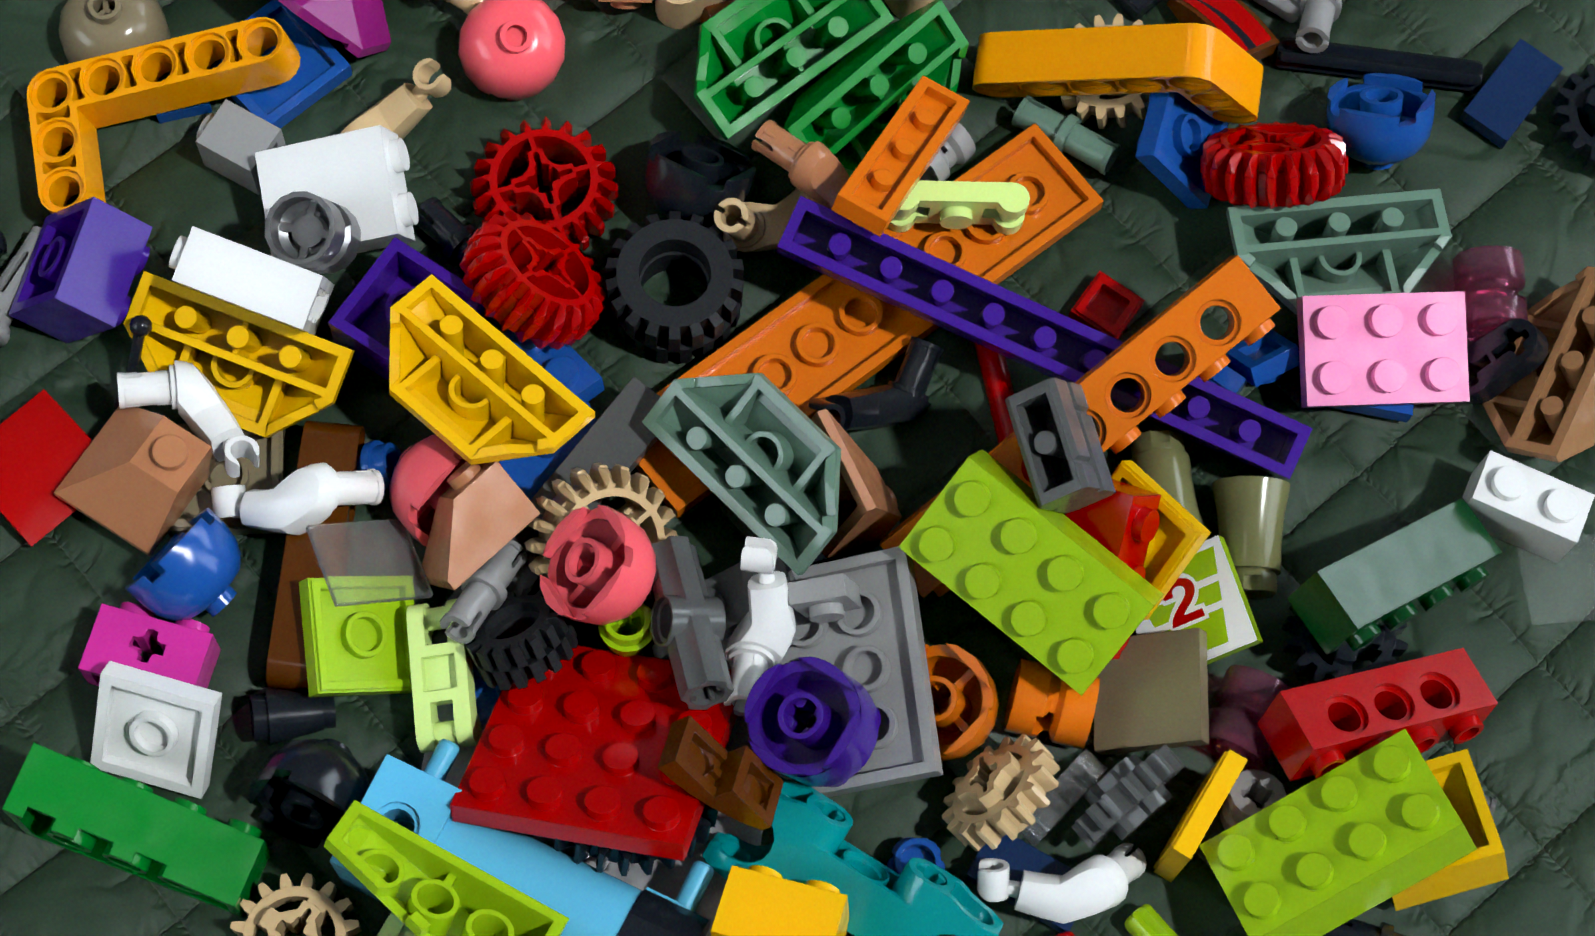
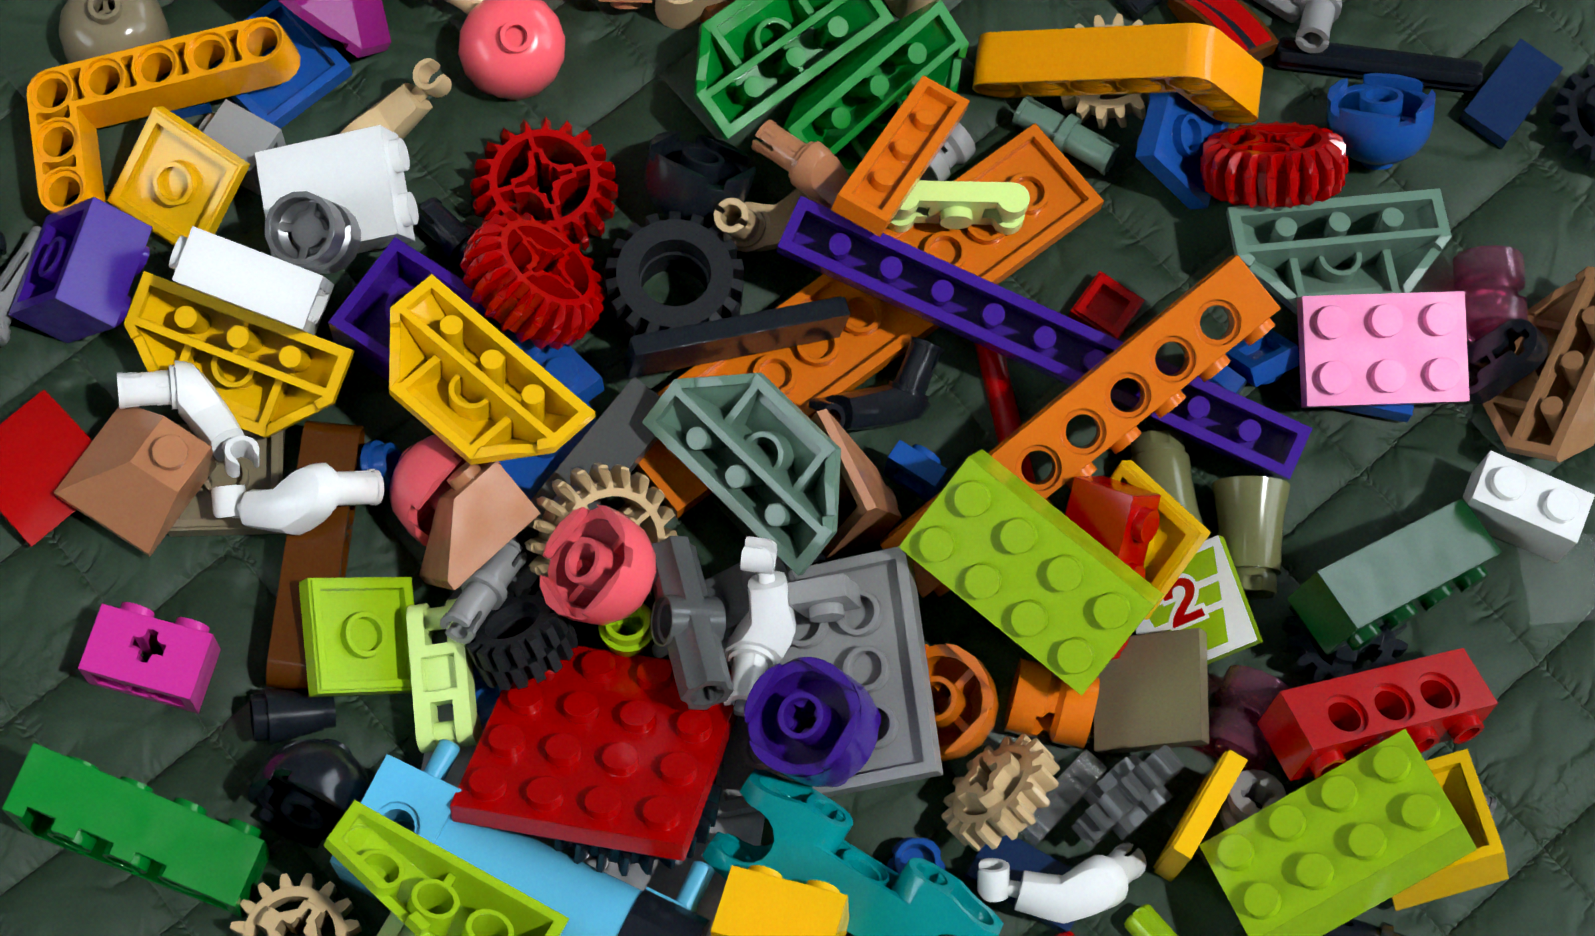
white plate [90,661,222,799] -> none
black hinge [113,315,152,411] -> none
blue cylinder [125,507,241,621] -> none
clear window [306,519,433,607] -> none
reddish brown slope [657,715,784,830] -> none
dark grey brick [1005,377,1116,514] -> none
none -> yellow tile [107,106,251,246]
none -> black tile [623,296,850,378]
none -> blue plate [883,440,947,502]

